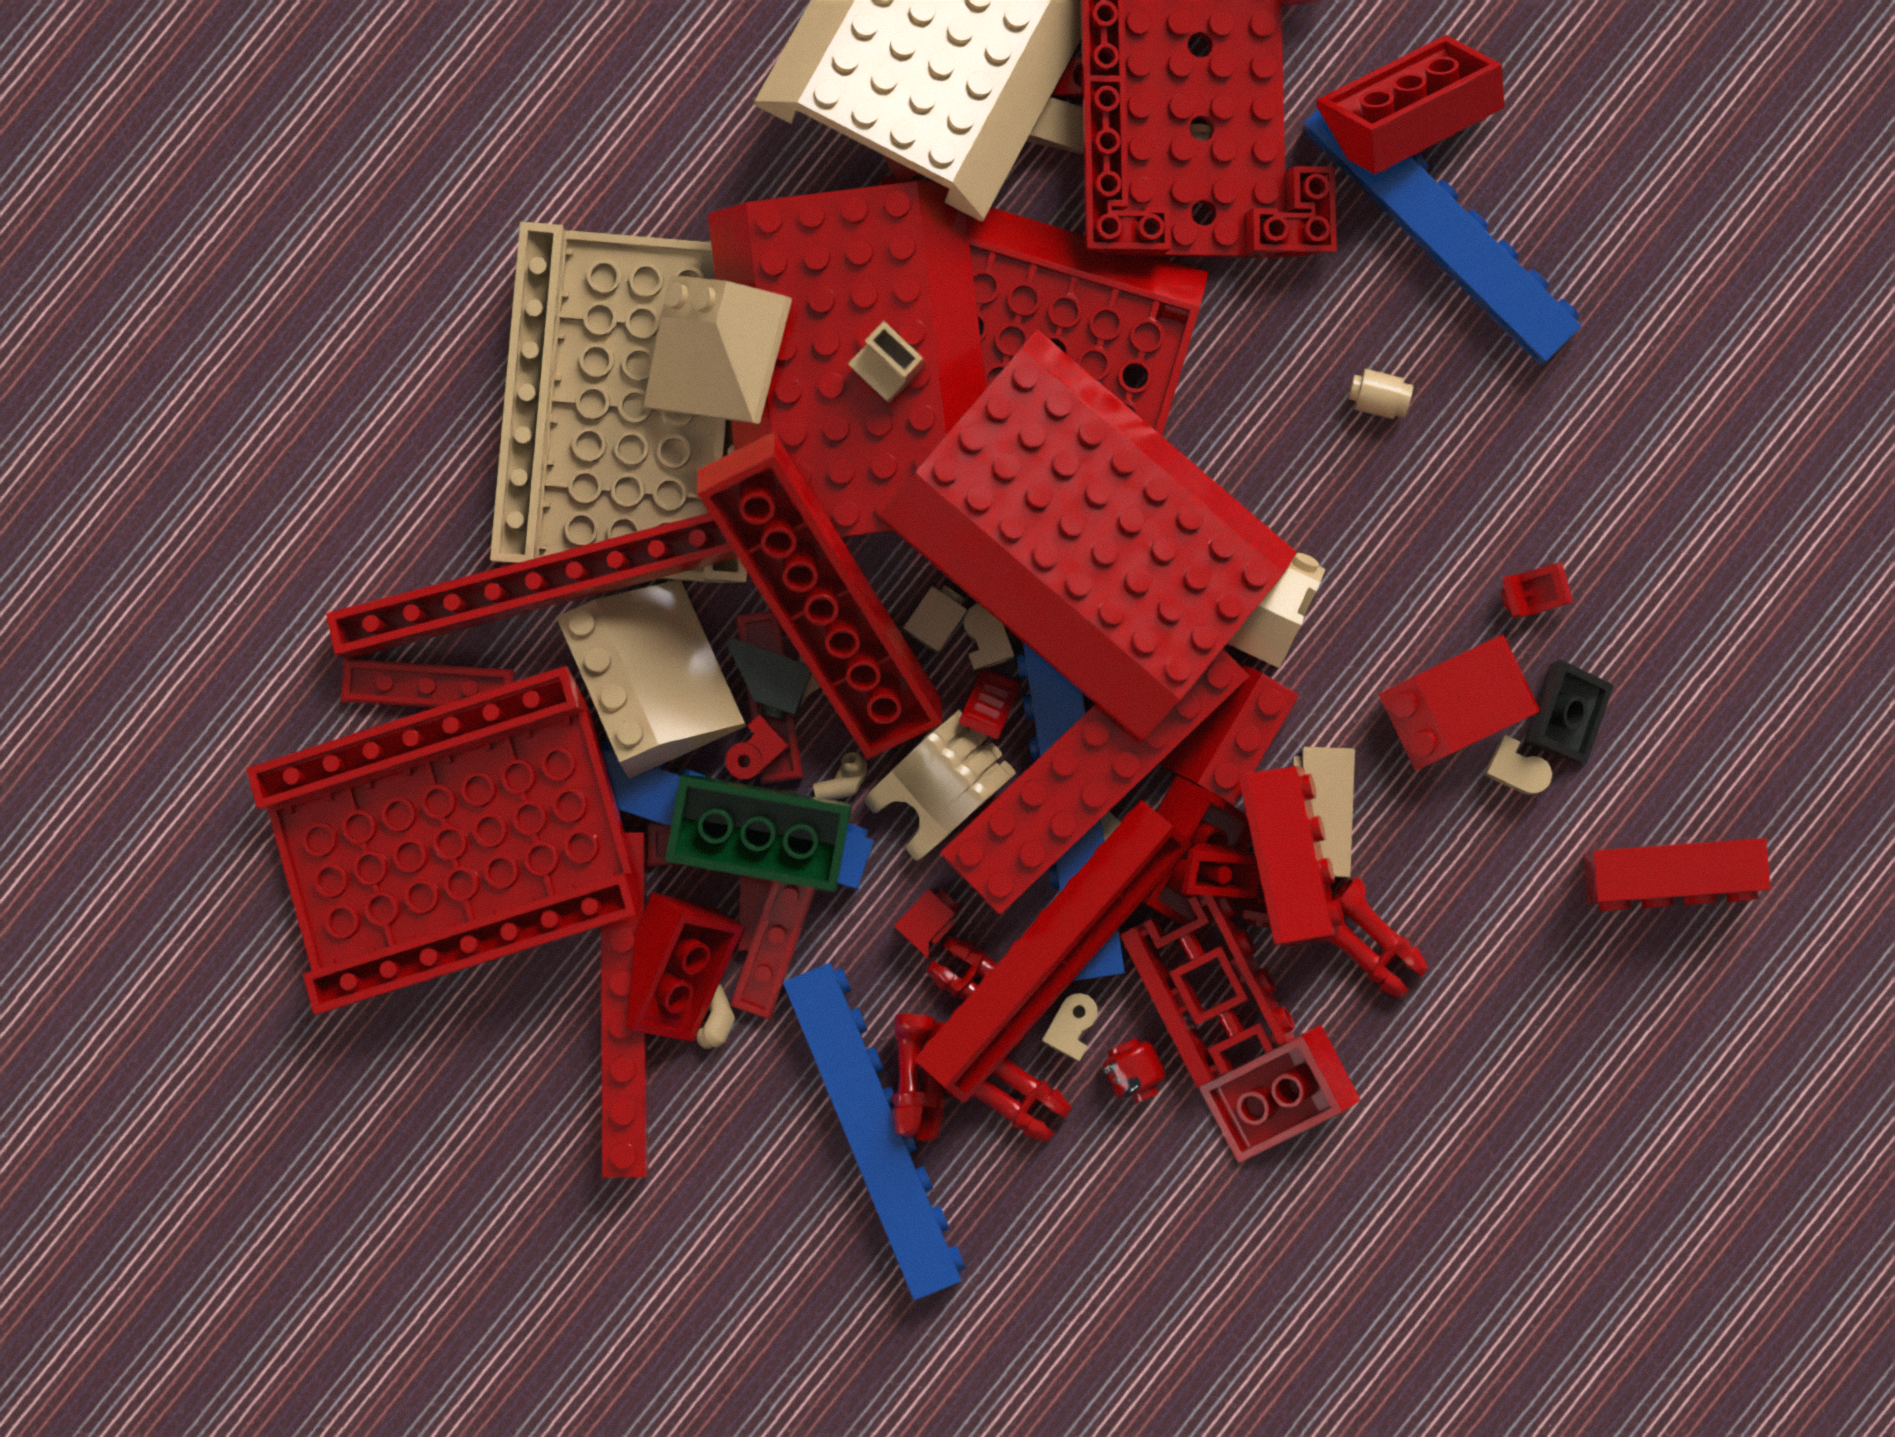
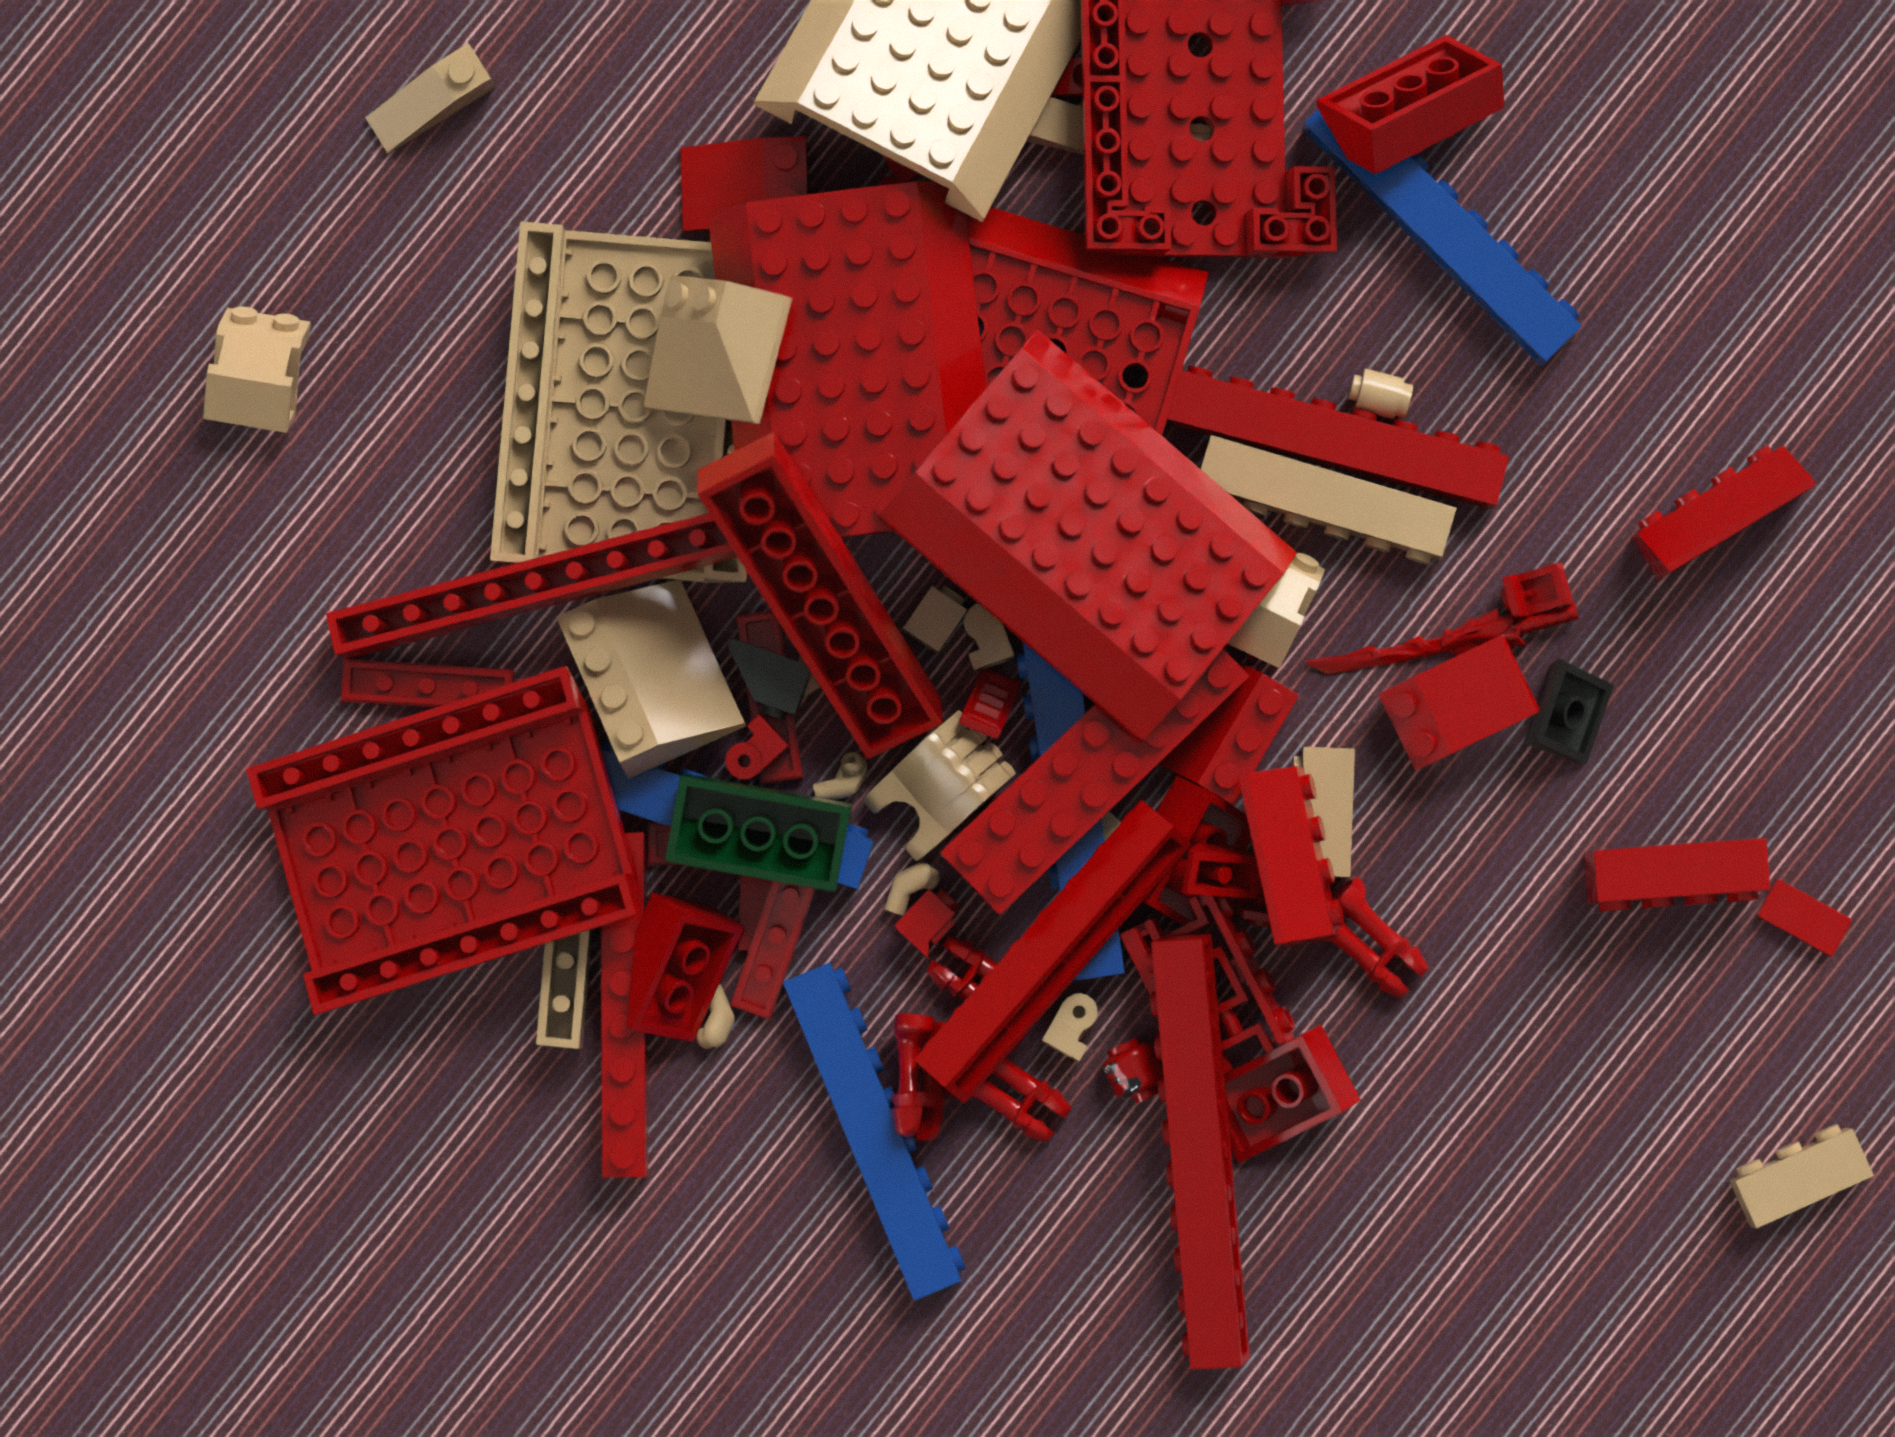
tan piece [848,321,927,404] -> none
tan leg [1484,735,1552,795] -> none
none -> tan piece [203,307,311,433]
none -> tan slope [365,43,496,154]
none -> tan brick [536,929,593,1049]
none -> red slope [680,136,809,233]
none -> tan arm [884,863,940,916]
none -> red brick [1147,934,1250,1370]
none -> red brick [1166,366,1509,510]
none -> tan brick [1200,435,1456,565]
none -> red sword [1305,603,1579,675]
none -> red slope [1632,445,1817,580]
none -> tan brick [1729,1124,1874,1228]
none -> red tile [1755,878,1853,957]

